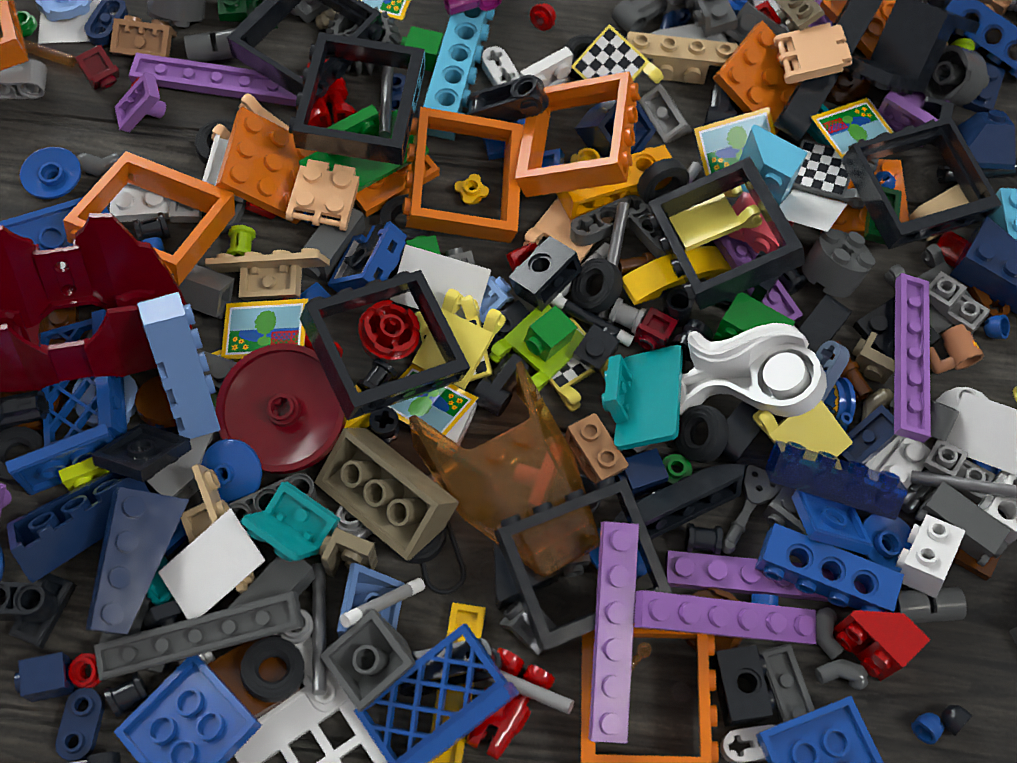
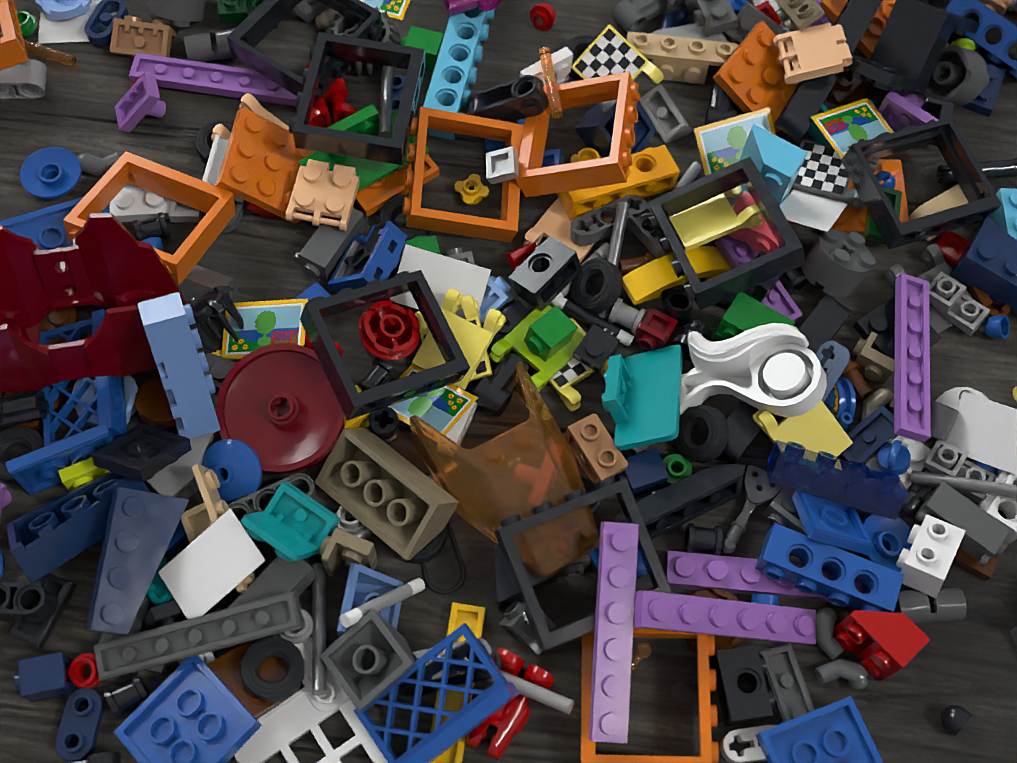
dark red bracket [75,44,119,90] -> none
tan bracket [205,248,330,301] -> none
lime bush [226,225,256,257] -> none
white beam [482,46,520,86] -> none
black tyre [637,158,690,204] -> none
blue hinge [911,712,944,744] -> none
nougat piece [930,324,984,374] -> none
dark blue slope [957,110,1016,170] -> none
none -> black piece [188,285,244,352]
none -> light grey plate [486,146,519,185]
none -> clear orange bar [539,47,563,119]
none -> blue tile [877,440,911,476]

